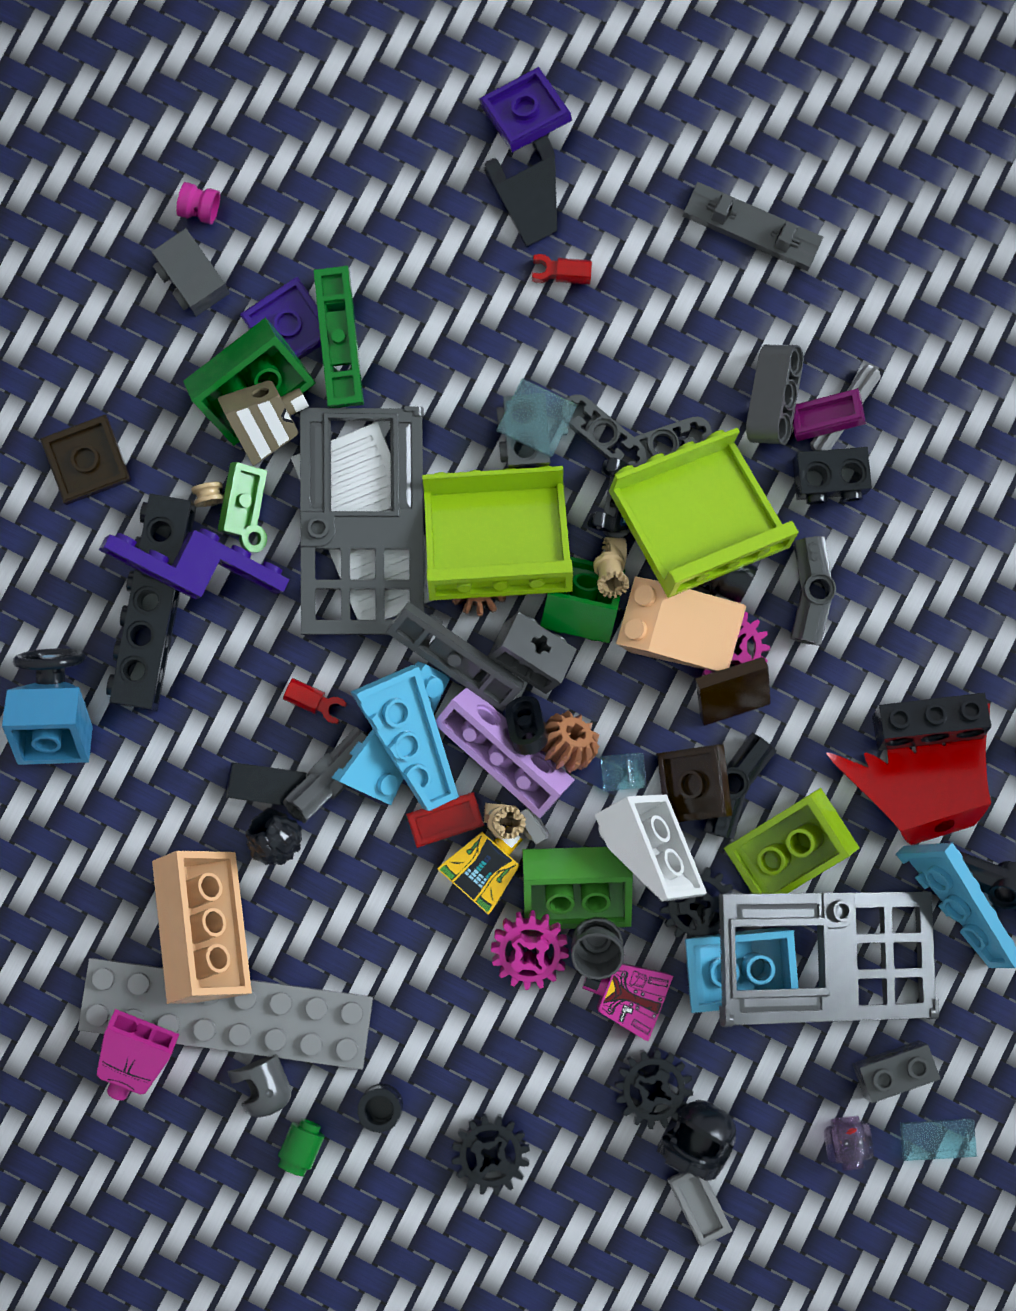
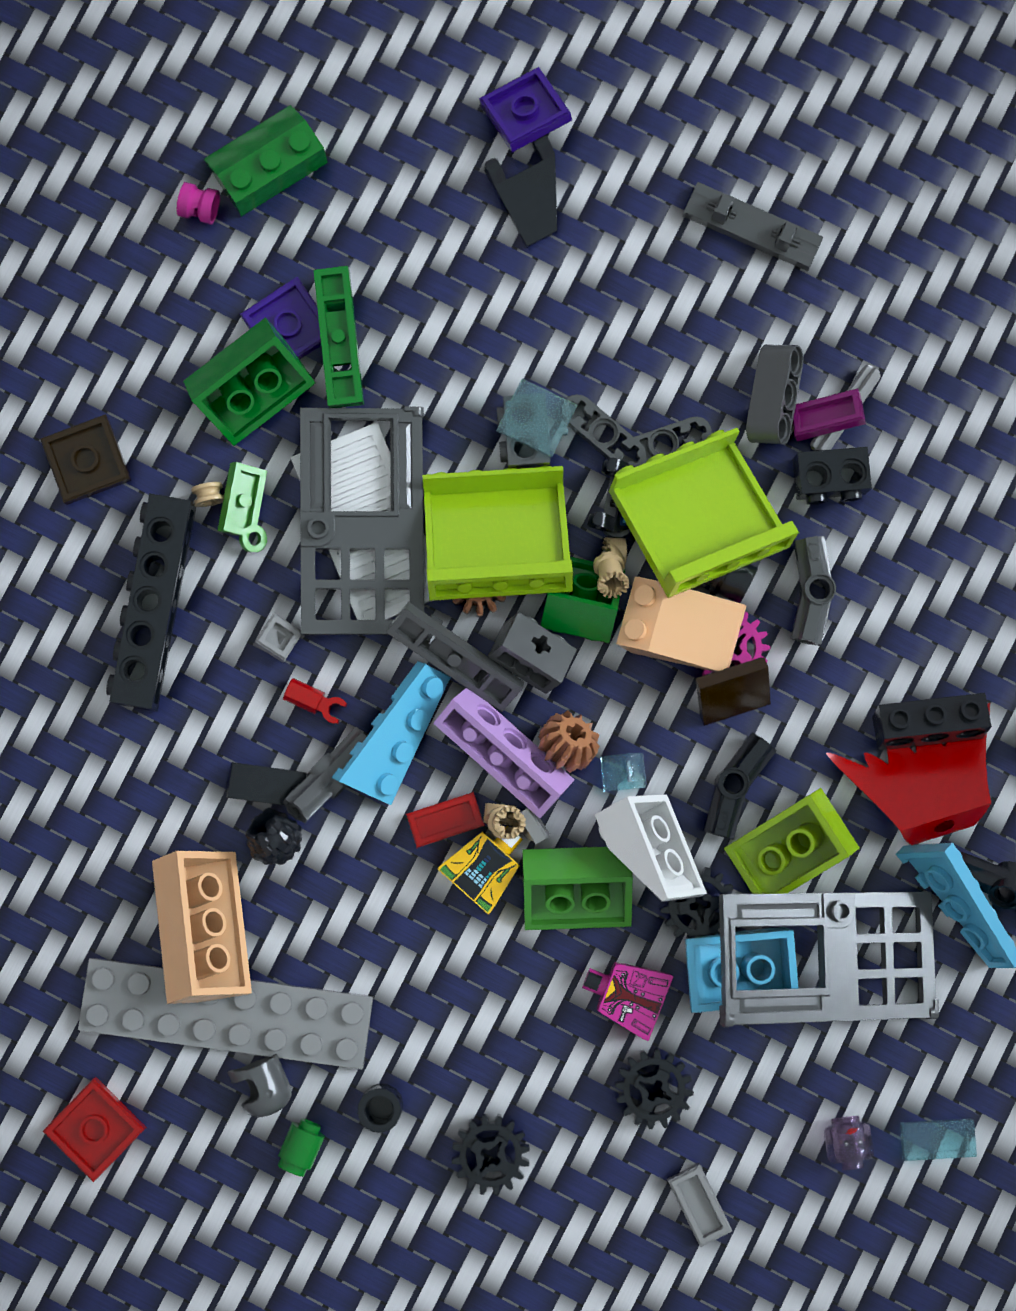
dark azure piece [2,648,93,765] -> none
dark pink torso [97,1009,179,1100] -> none
dark purple bracket [99,528,290,599] -> none
dark grey brick [151,228,230,316] -> none
dark tan torso [217,381,309,466] -> none
medium azure wing [350,665,459,811] -> none
dark pink gear [491,910,569,990] -> none
black plate [505,696,548,755] -> none
red bar [532,254,592,285] -> none
dark grey helmet [571,917,624,980] -> none
dark brown tile [657,744,733,822] -> none
black helmet [657,1099,736,1181] -> none
dark grey brick [852,1040,940,1103] -> none
none -> red tile [43,1077,147,1182]
none -> green slope [204,105,328,217]
none -> light grey tile [253,613,301,663]

